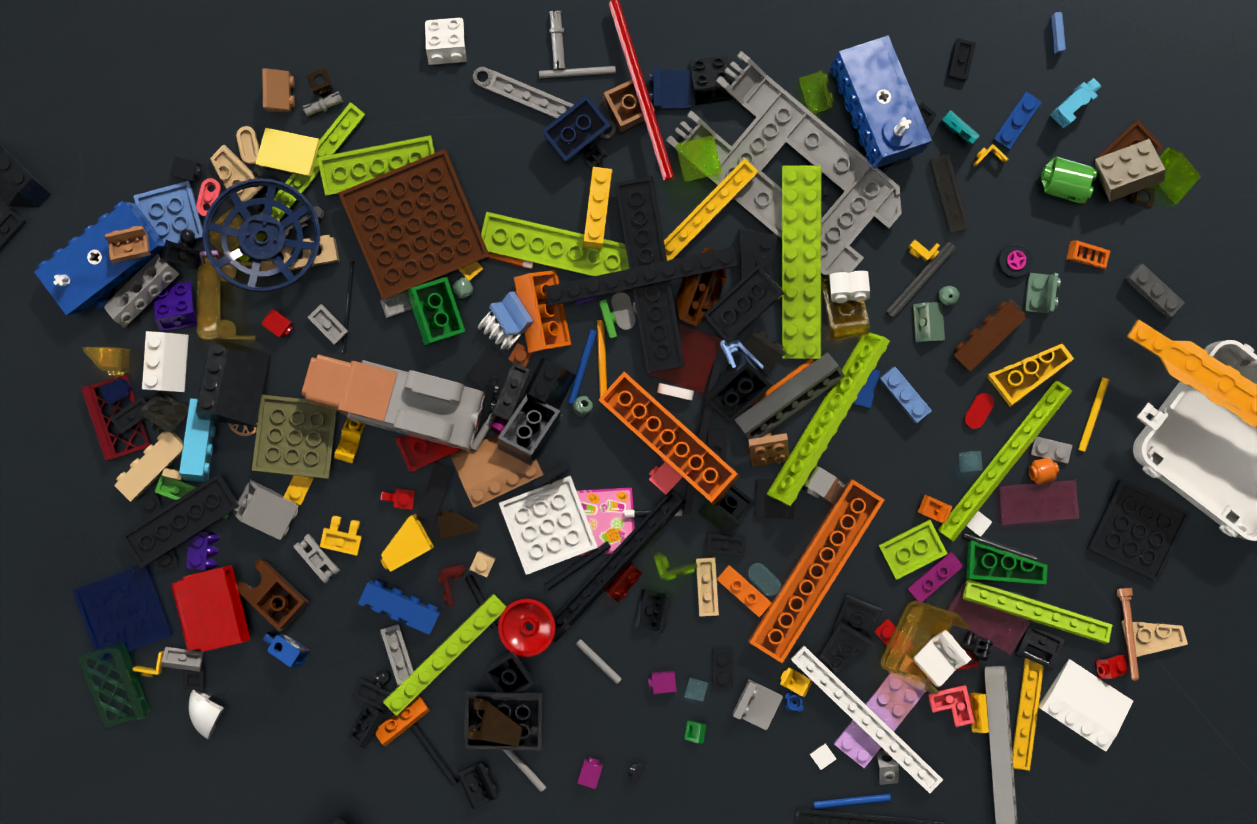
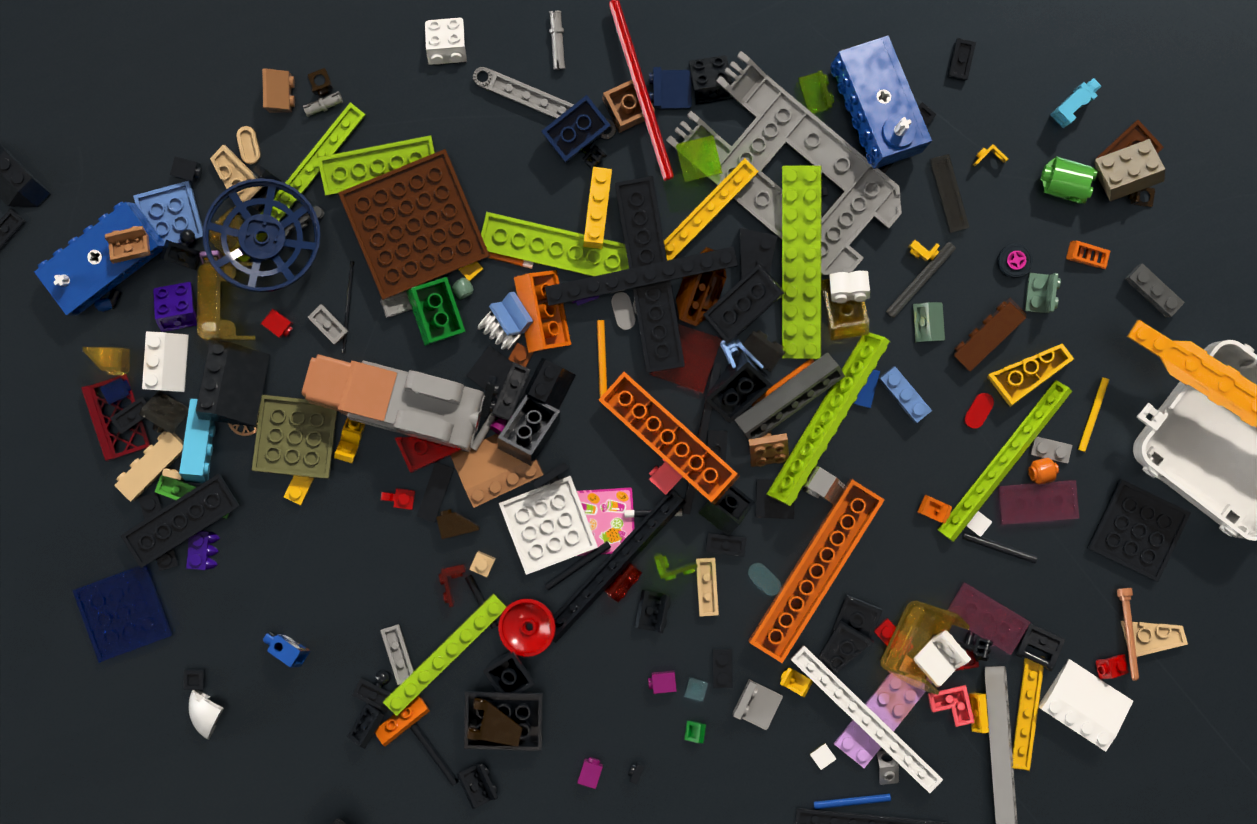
clear green fence [78,642,150,728] -> none
light grey brick [103,253,179,328] -> none
yellow bracket [133,651,164,677] -> none
light grey plate [161,647,204,672] -> none
red piece [171,565,251,652] -> none
coral plate [196,178,221,217] -> none
light grey slope [232,479,298,540] -> none
reddish brown brick [237,559,310,631] -> none
light yellow tile [256,128,321,177] -> none
tan brick [260,235,340,271] -> none
light grey plate [294,533,340,584] -> none
yellow plate [320,516,362,556] -> none
blue wedge [358,579,441,635] -> none
yellow slope [380,514,434,572] -> none
light grey bar [503,750,546,792] -> none
light grey bar [539,66,616,79] -> none
blue bar [568,329,597,404] -> none
sand green piece [572,396,593,418] -> none
light grey bar [575,639,622,684] -> none
bright green plate [599,300,617,339] -> none
white beam [657,383,694,400] -> none
orange plate [716,565,772,617] -> none
blue plate [785,692,804,712] -> none
lime plate [878,519,947,580] -> none
magenta plate [907,551,964,604] -> none
sand green piece [938,286,960,306] -> none
teal slope [940,110,979,145] -> none
clear light blue brick [959,451,983,472] -> none
lime plate [963,579,1112,644] -> none
green wedge [966,540,1048,586] -> none
blue plate [993,91,1042,150] -> none
medium blue tile [1051,12,1066,54] -> none
clear neon green bracket [1156,147,1201,204] -> none

